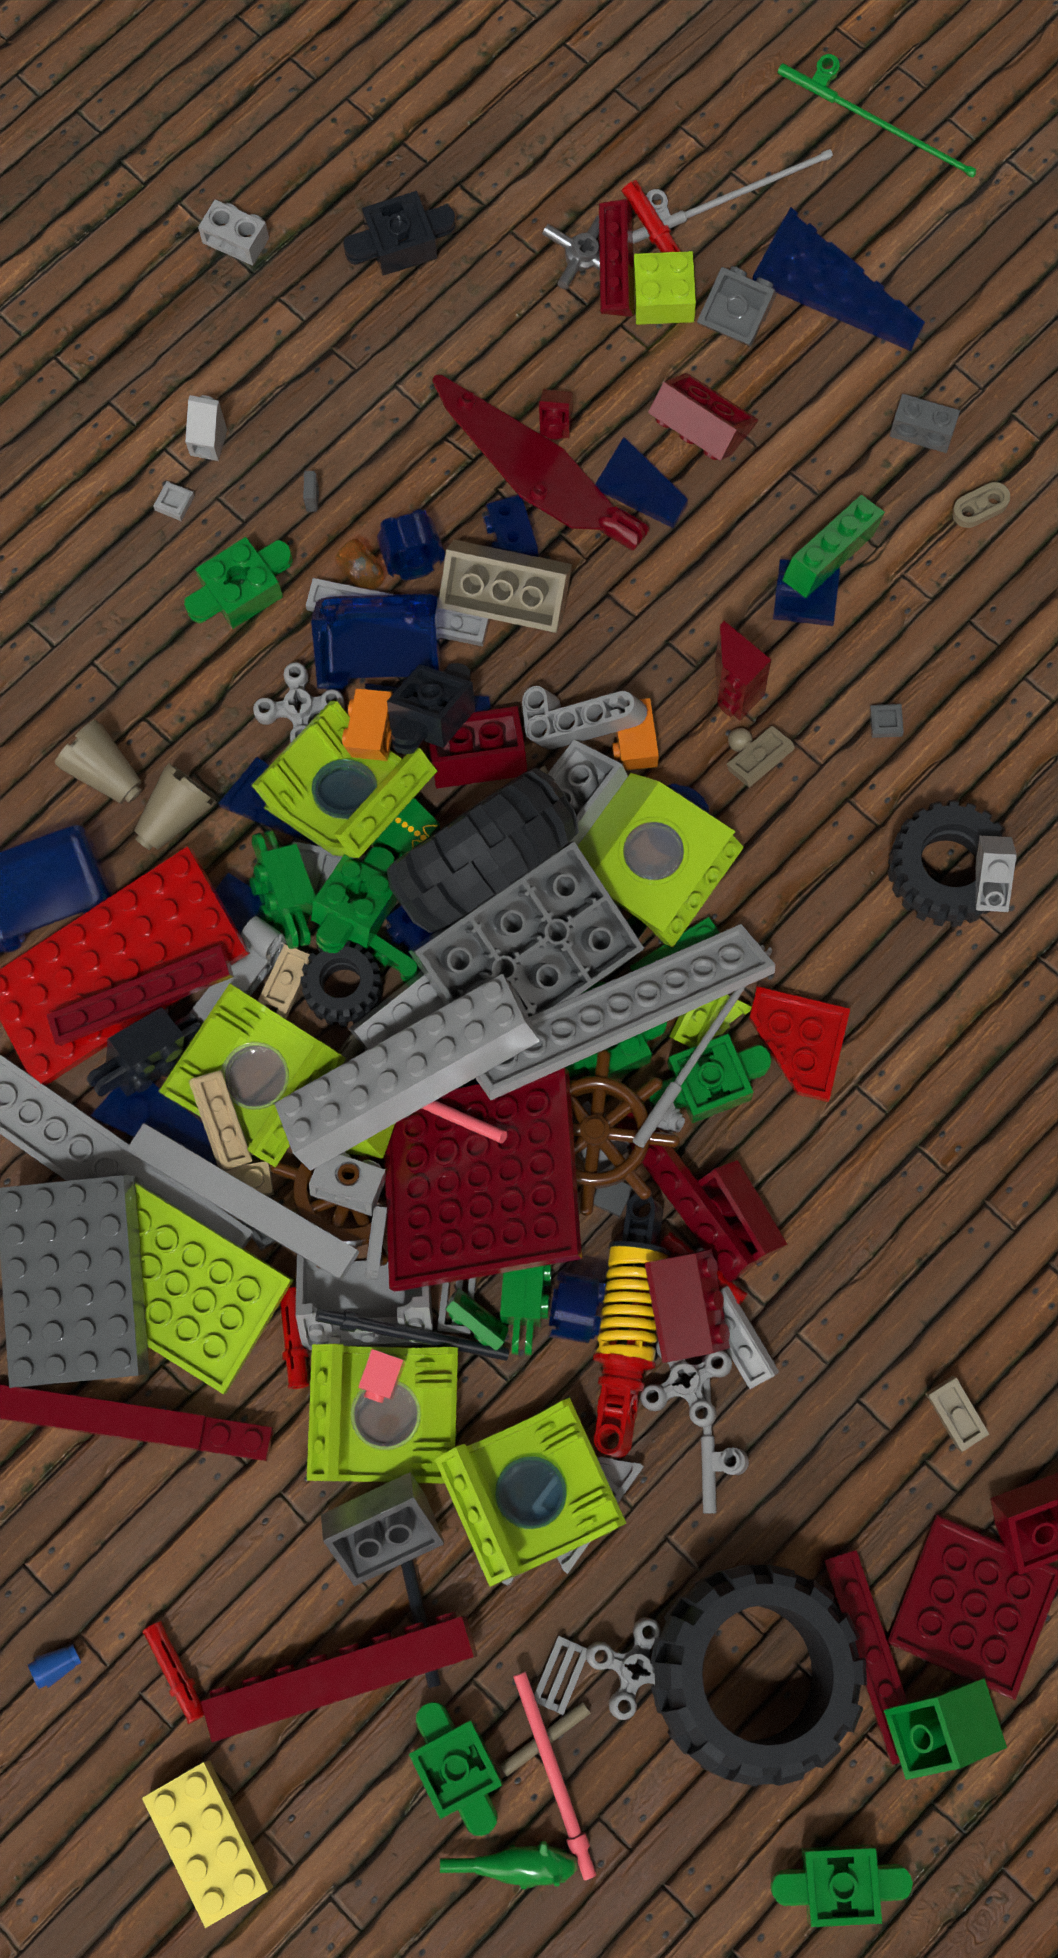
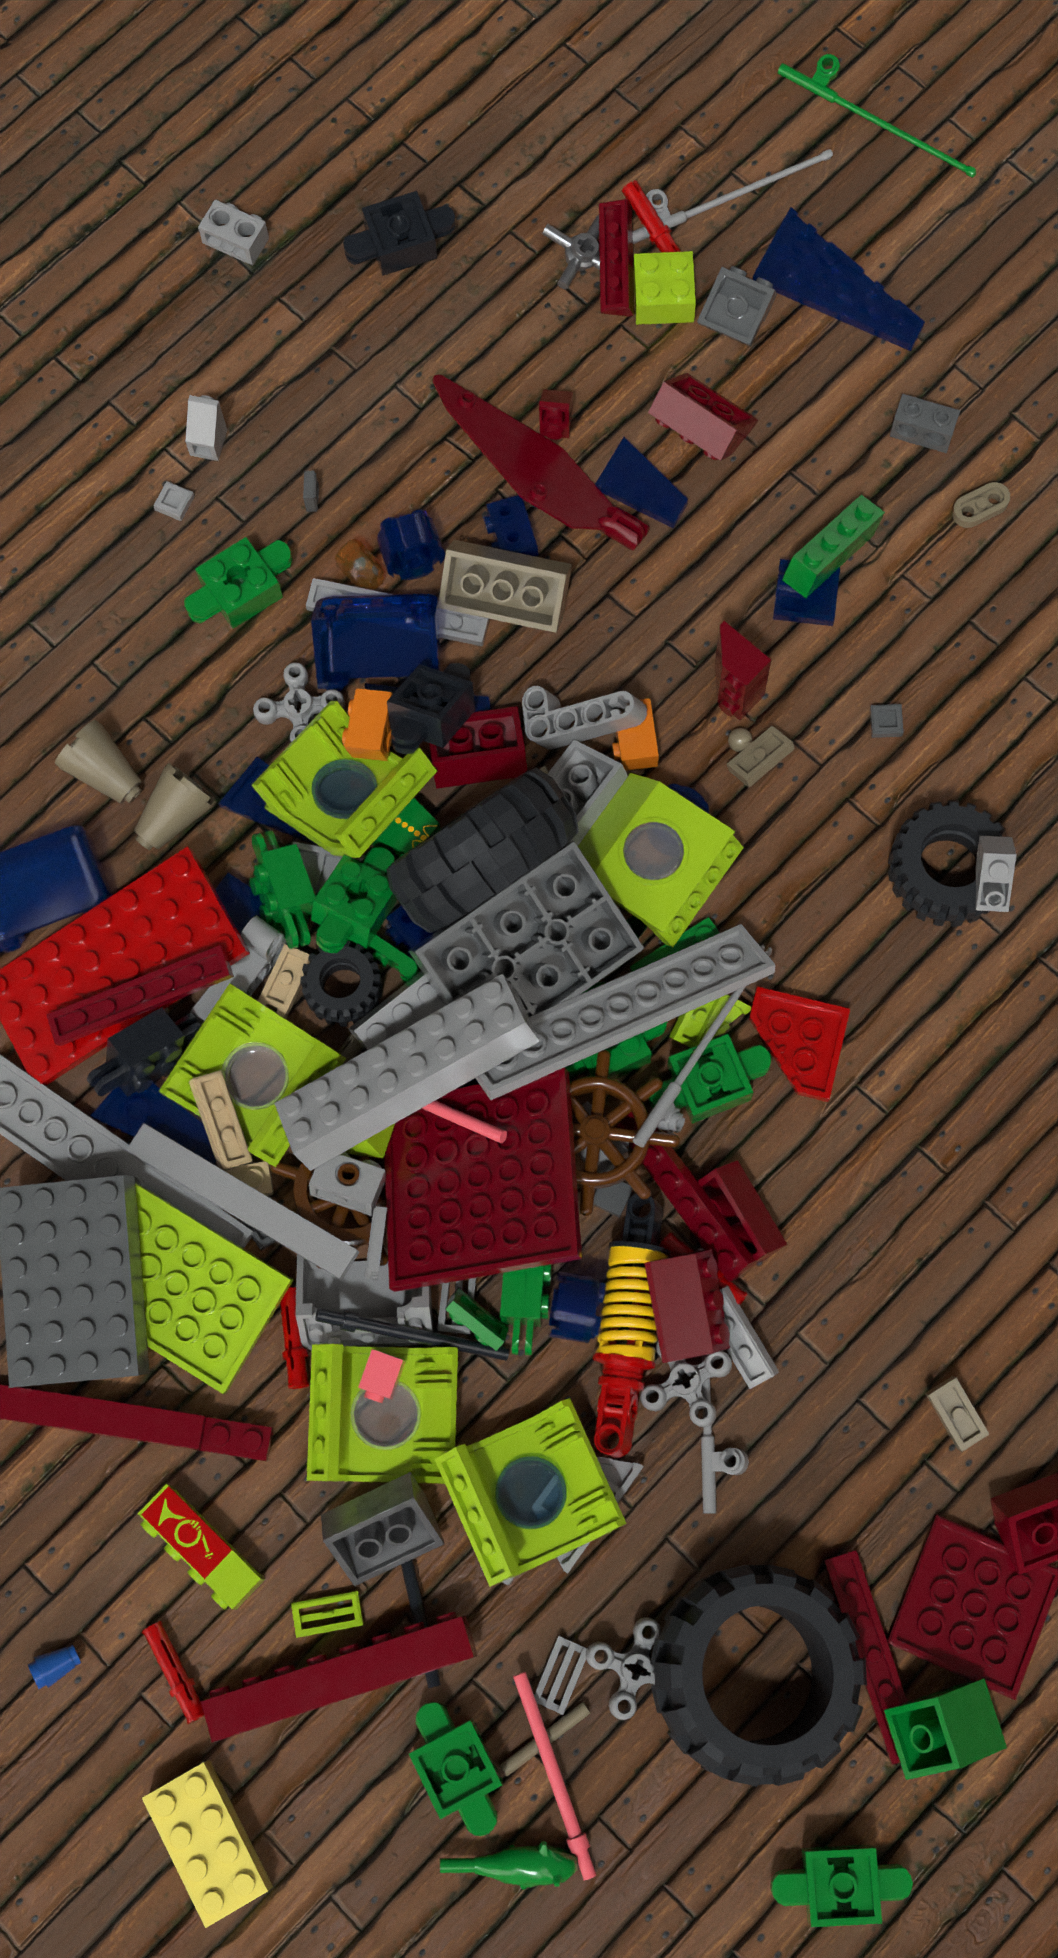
none -> brick [137,1484,265,1610]
none -> lime tile [291,1591,364,1638]

